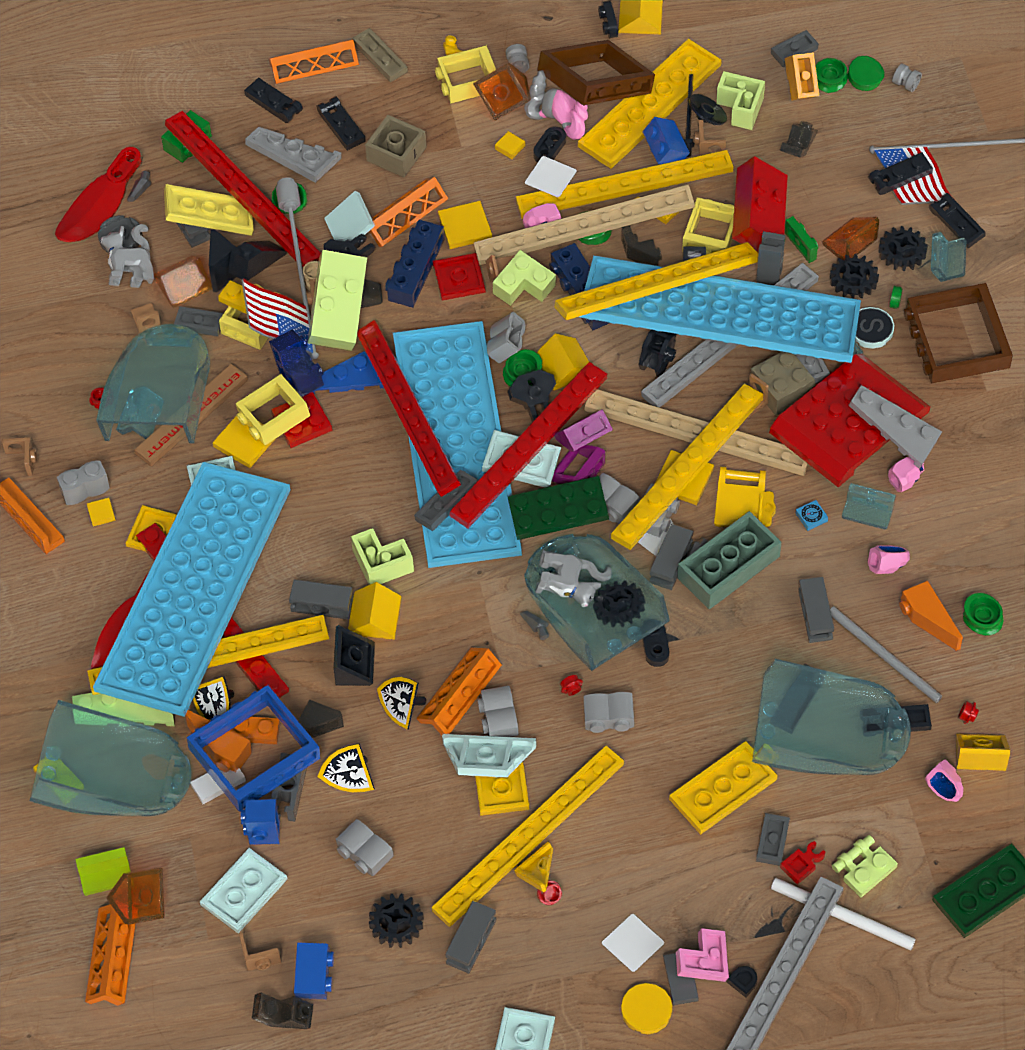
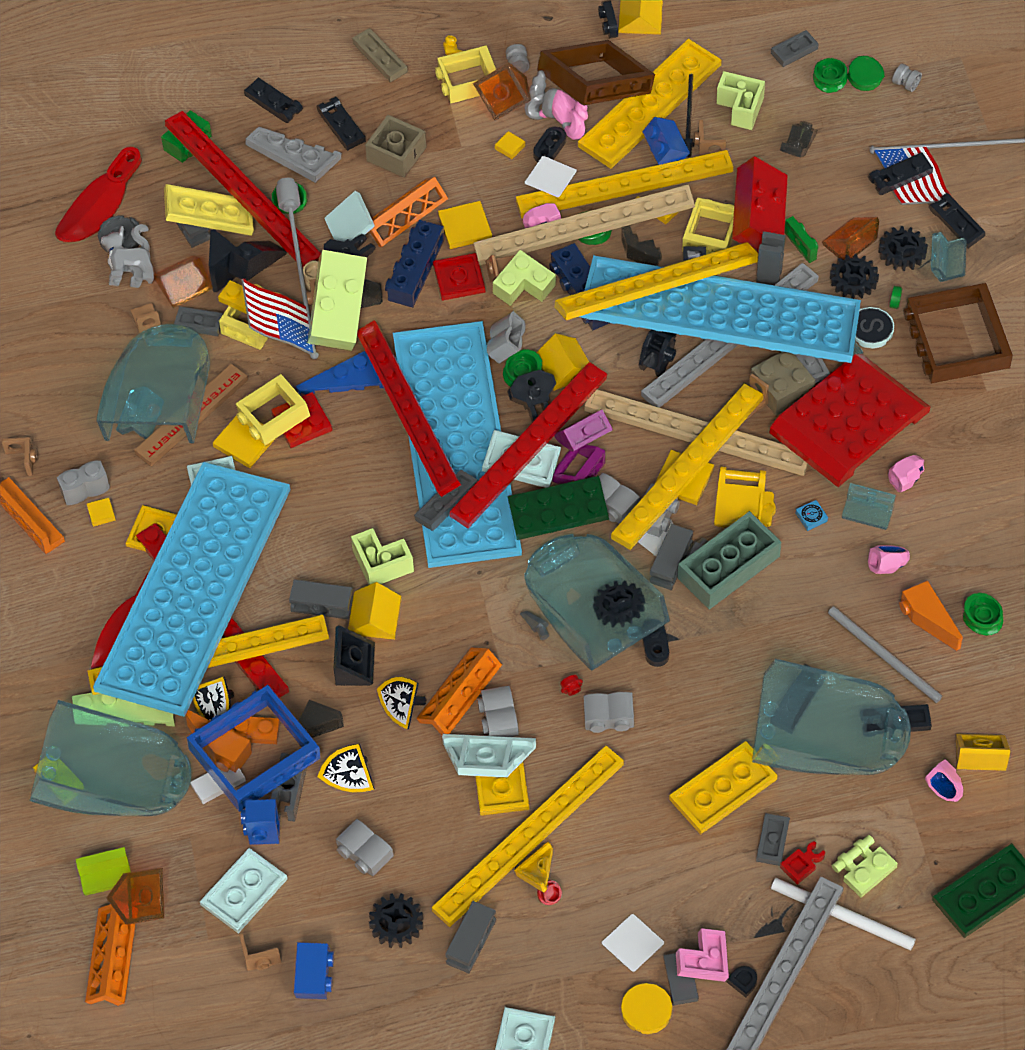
red plate [89,387,112,409] -> none
flat silver bar [127,171,151,202] -> none
clear smoke slope [251,992,313,1029] -> none
orange fence [269,40,359,84] -> none
clear blue brick [269,329,324,397] -> none
light grey animal [535,550,612,607] -> none
black dish [689,94,727,125] -> none
light orange hinge [785,52,819,101] -> none
dark grey piece [798,577,834,643] -> none
light grey wing [849,385,942,469] -> none
red plate [958,701,979,724] -> none

